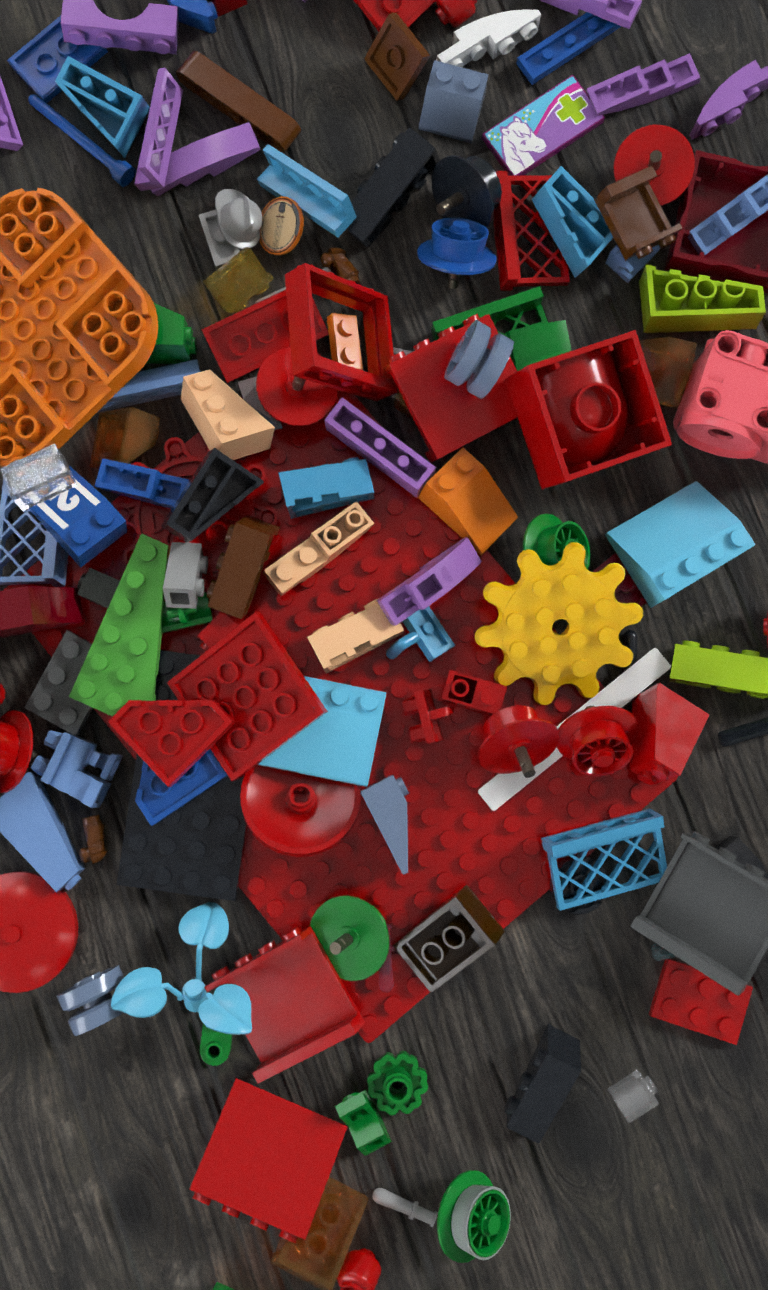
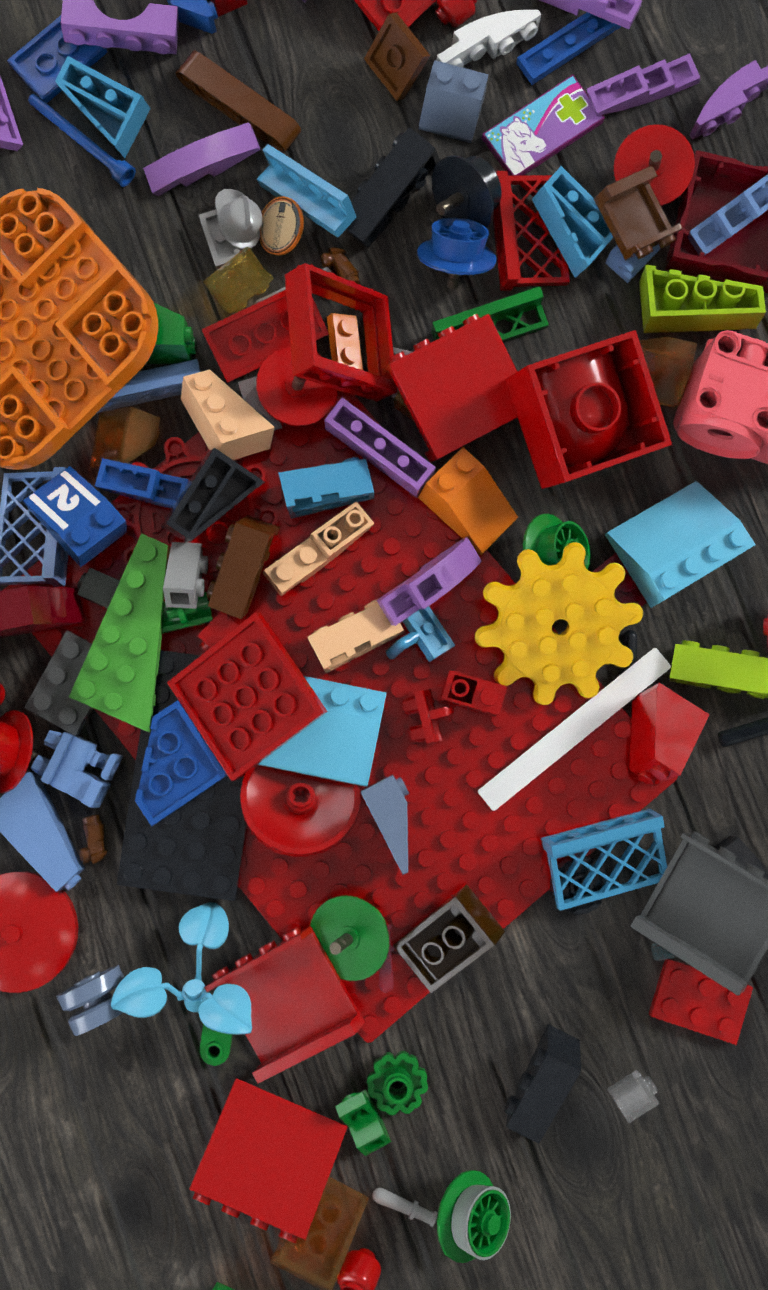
clear brick [0,443,77,511] -> none
red plate [108,700,236,787] -> none
medium lavender fence [134,68,183,191] -> none
sand blue wheel [444,320,514,399] -> none
red piece [478,705,560,778] -> none
green slope [506,320,572,371] -> none
red piece [557,706,639,776] -> none

